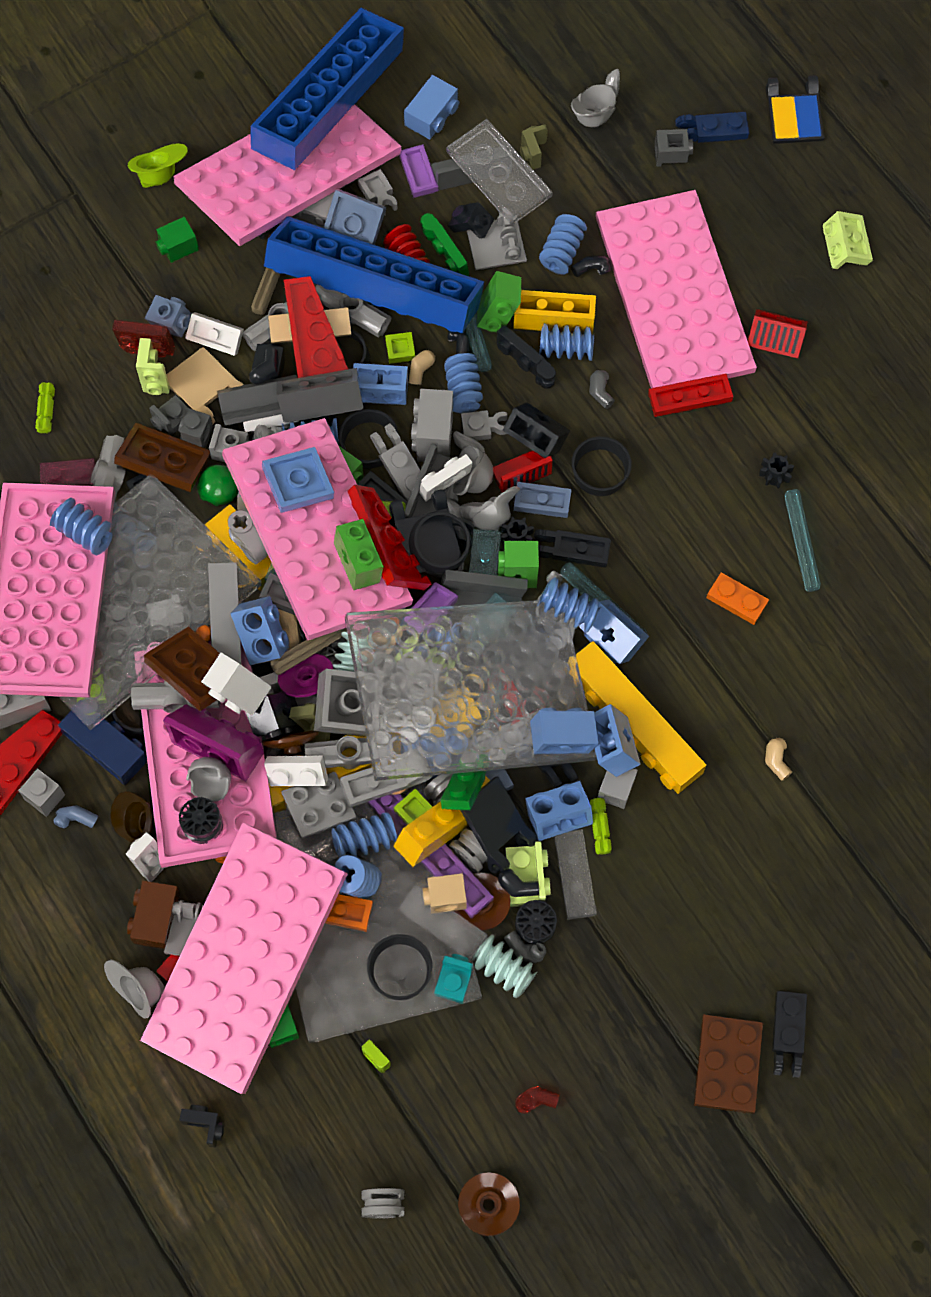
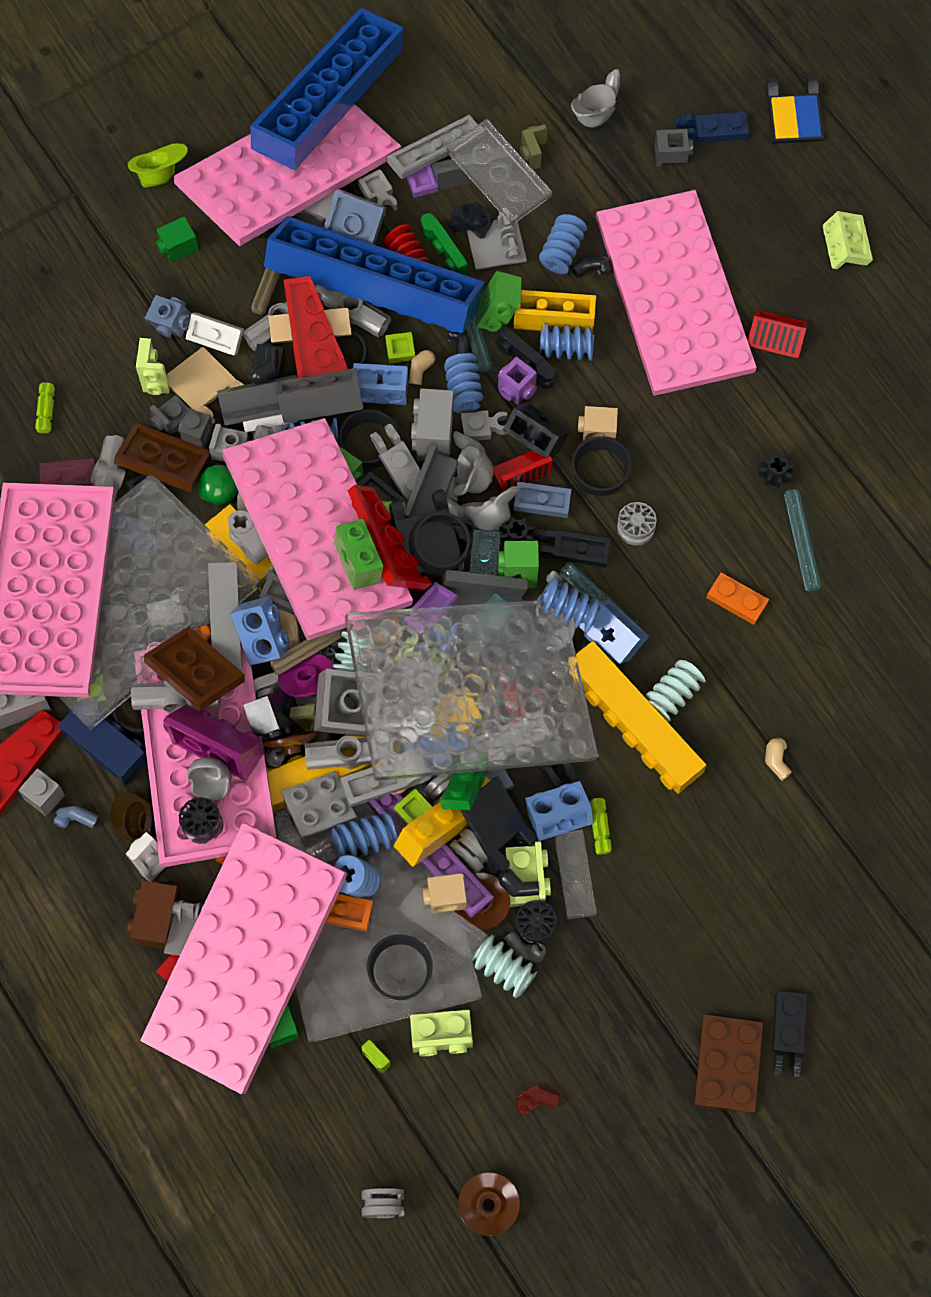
medium blue piece [50,498,113,556] -> none
light grey piece [104,960,165,1018] -> none
clear red plate [112,320,175,357] -> none
black bracket [179,1105,224,1148] -> none
white brick [201,653,271,716] -> none
medium blue plate [262,447,334,513] -> none
white plate [264,756,328,786] -> none
medium blue brick [404,75,459,139] -> none
white plate [419,454,472,501] -> none
teal bracket [434,954,473,1004] -> none
medium blue brick [530,707,598,754] -> none
dark grey arm [589,370,615,409] -> none
medium blue brick [594,704,641,777] -> none
light grey brick [598,769,638,809] -> none
red plate [648,373,733,417] -> none
none -> light grey tile [387,115,484,179]
none -> yellowish green bracket [410,1010,473,1057]
none -> medium lavender brick [498,357,537,405]
none -> tan brick [578,406,618,442]
none -> light grey wheel [617,502,657,546]
none -> light aqua piece [645,660,706,723]

